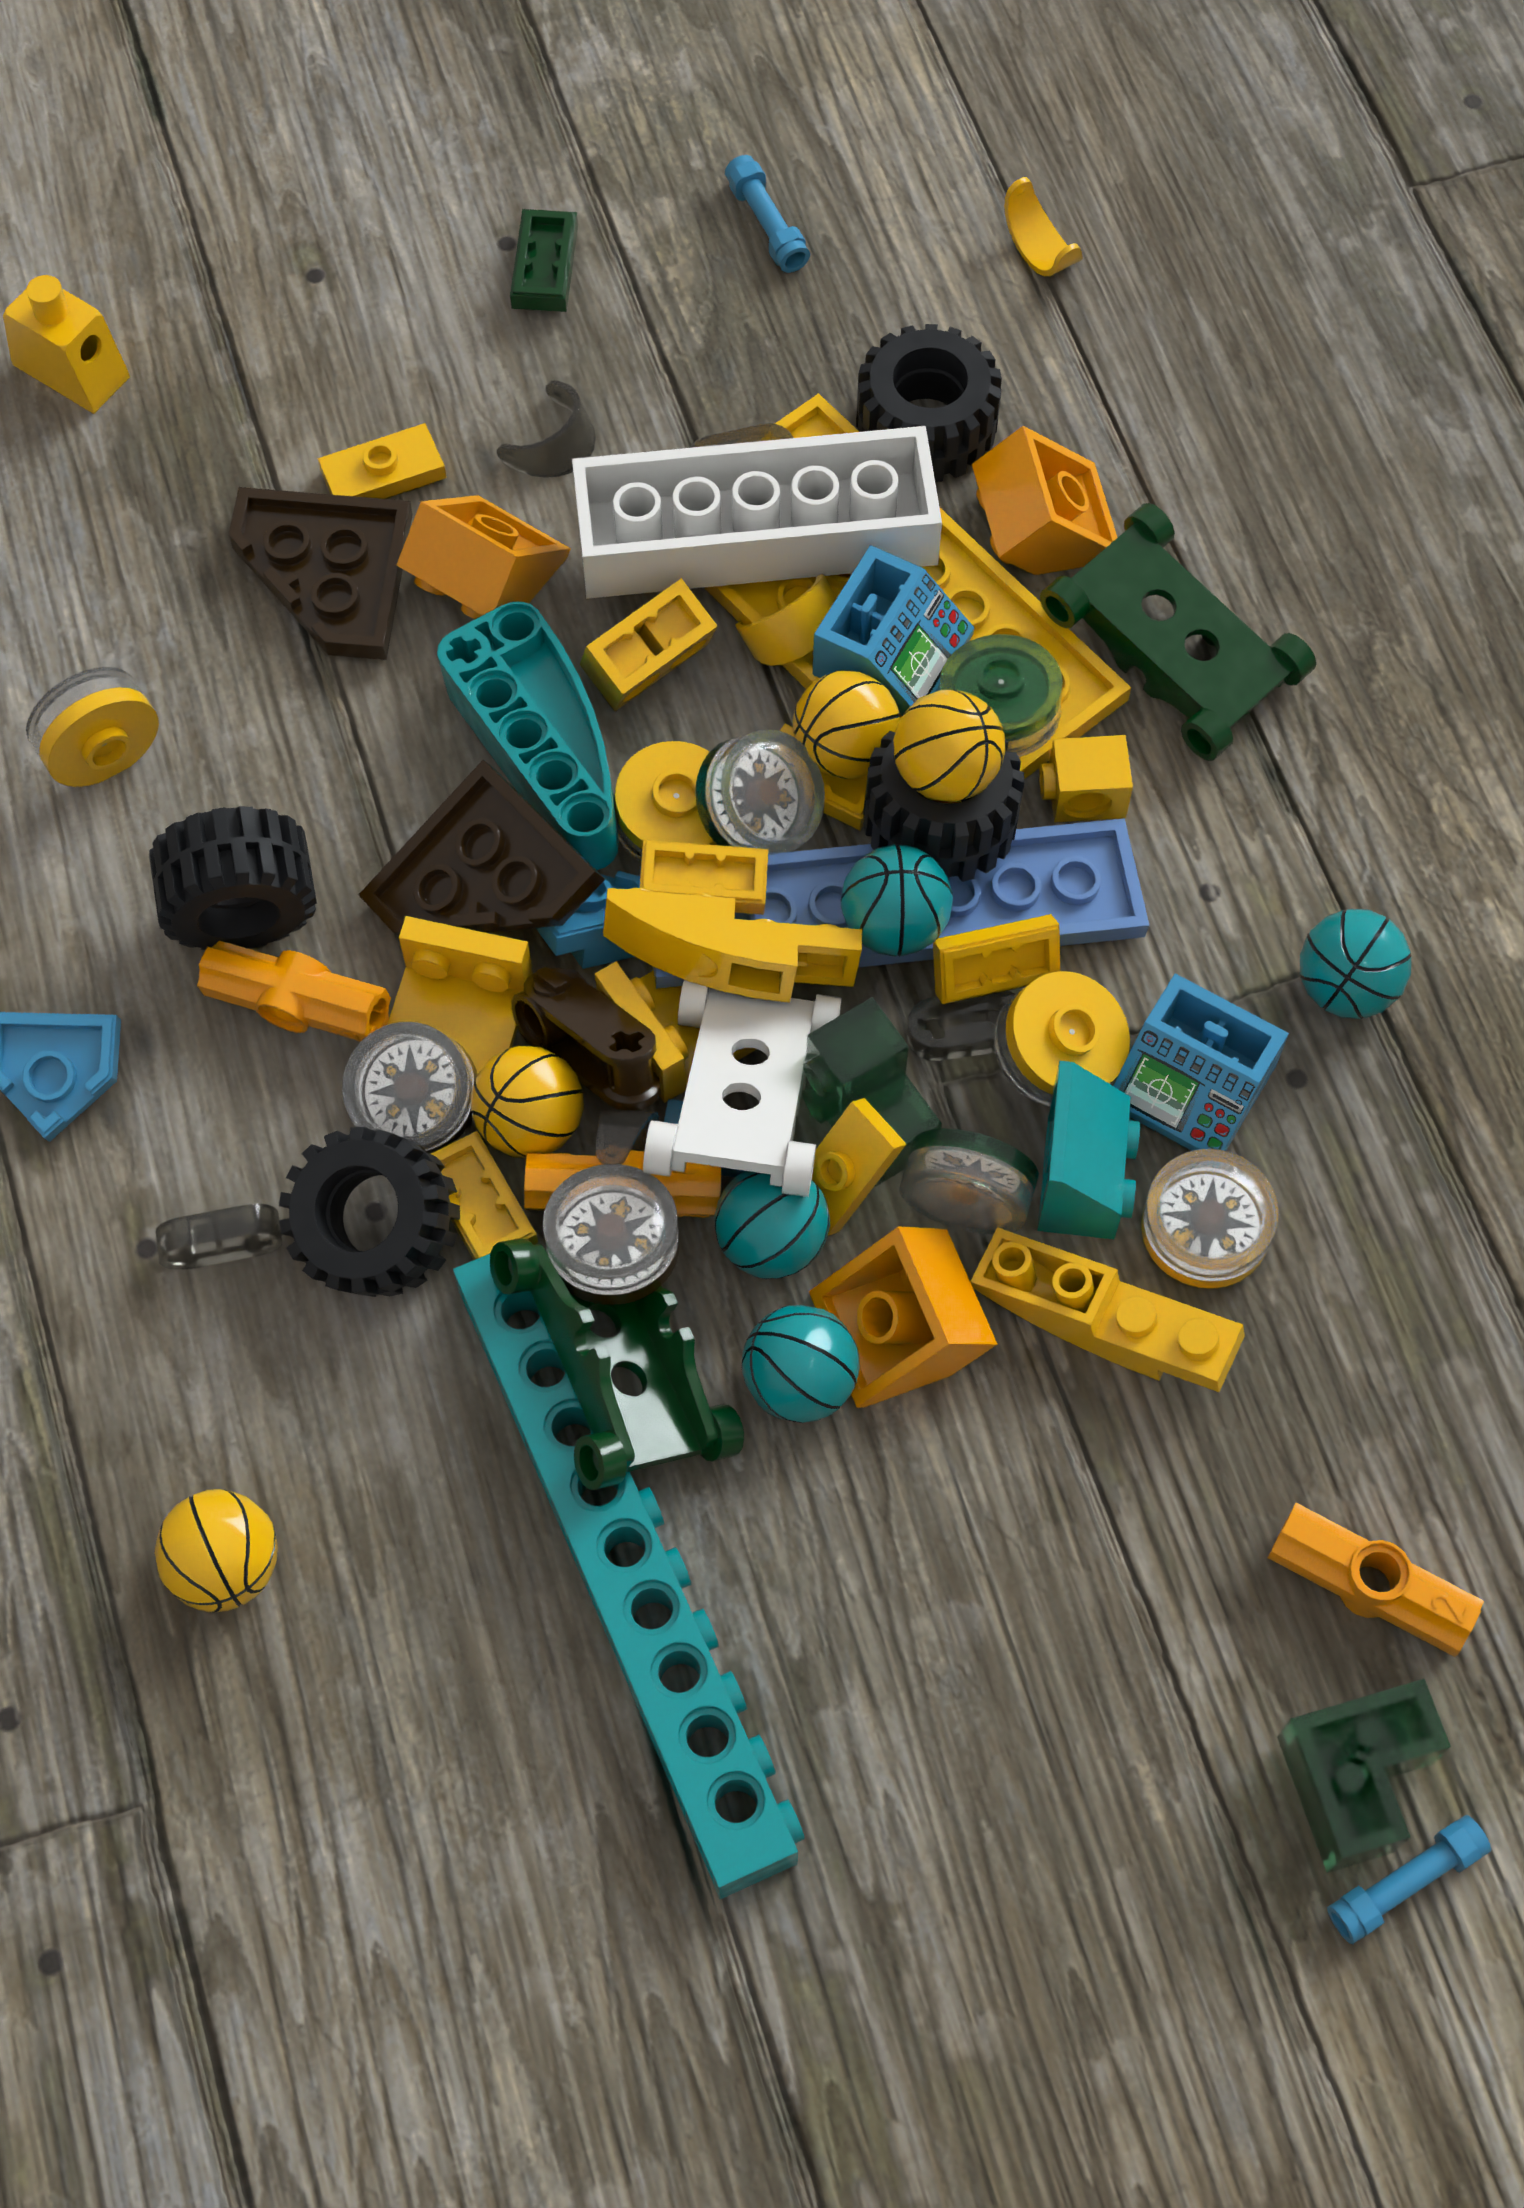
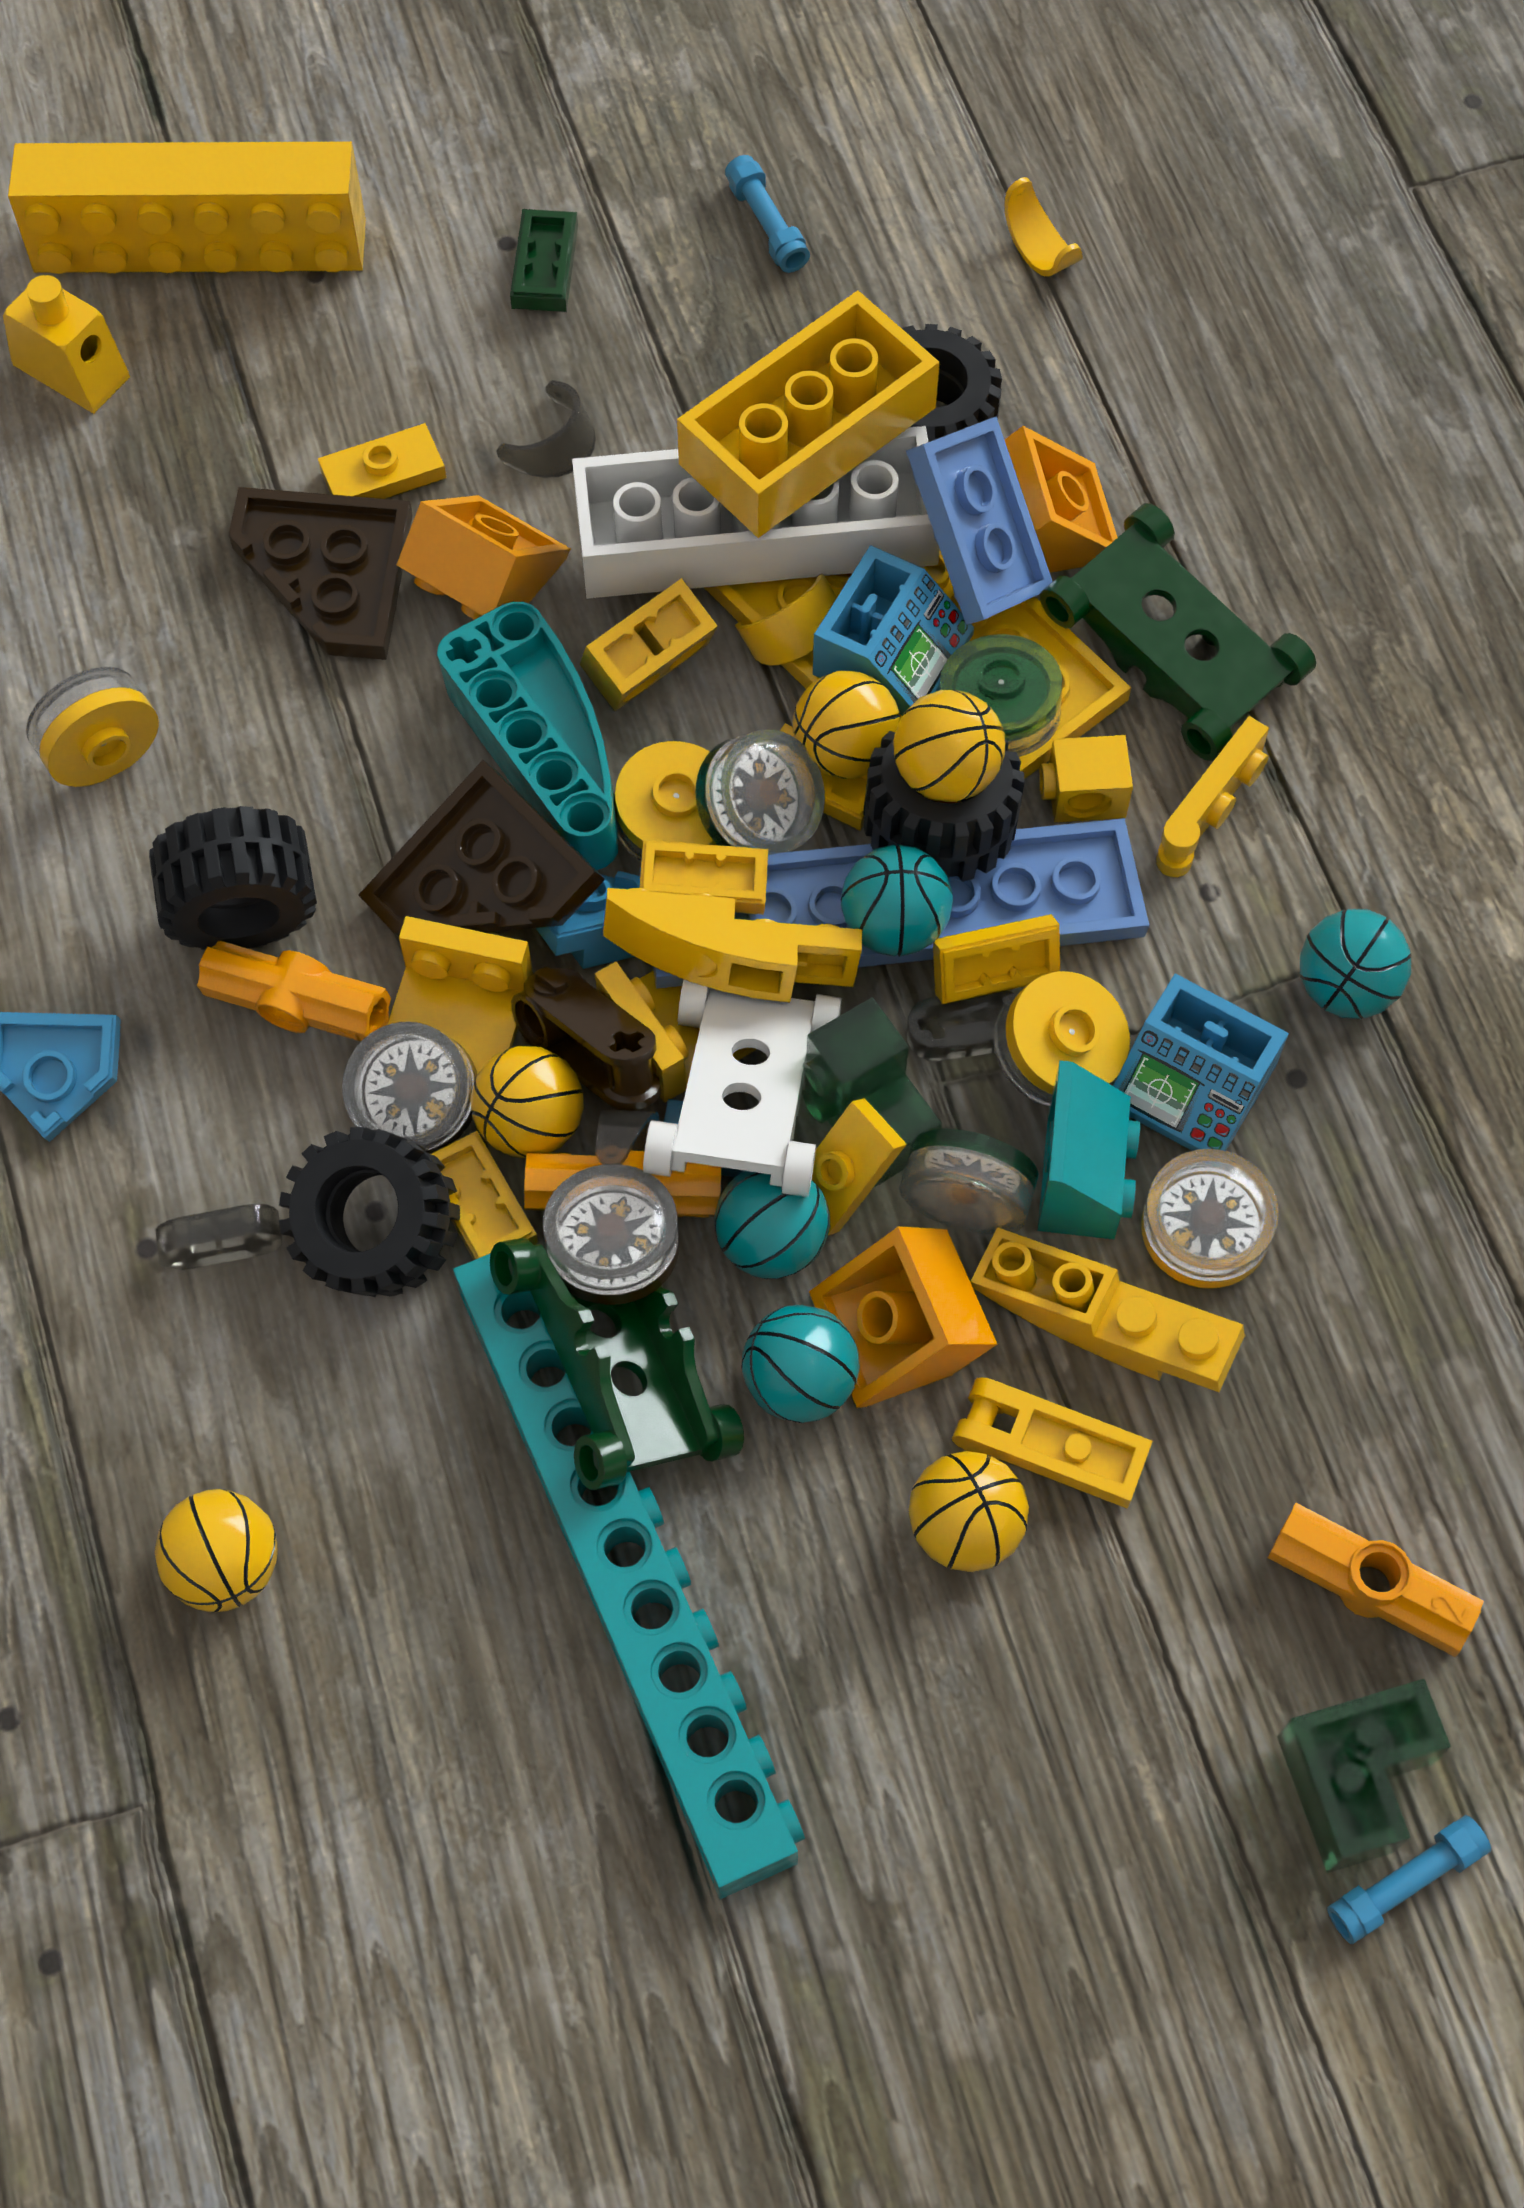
none -> yellow brick [8,141,366,274]
none -> yellow brick [677,290,940,538]
none -> medium blue plate [906,416,1053,625]
none -> yellow piece [909,1451,1029,1572]
none -> yellow plate [951,1377,1153,1509]
none -> yellow plate [1156,716,1269,877]

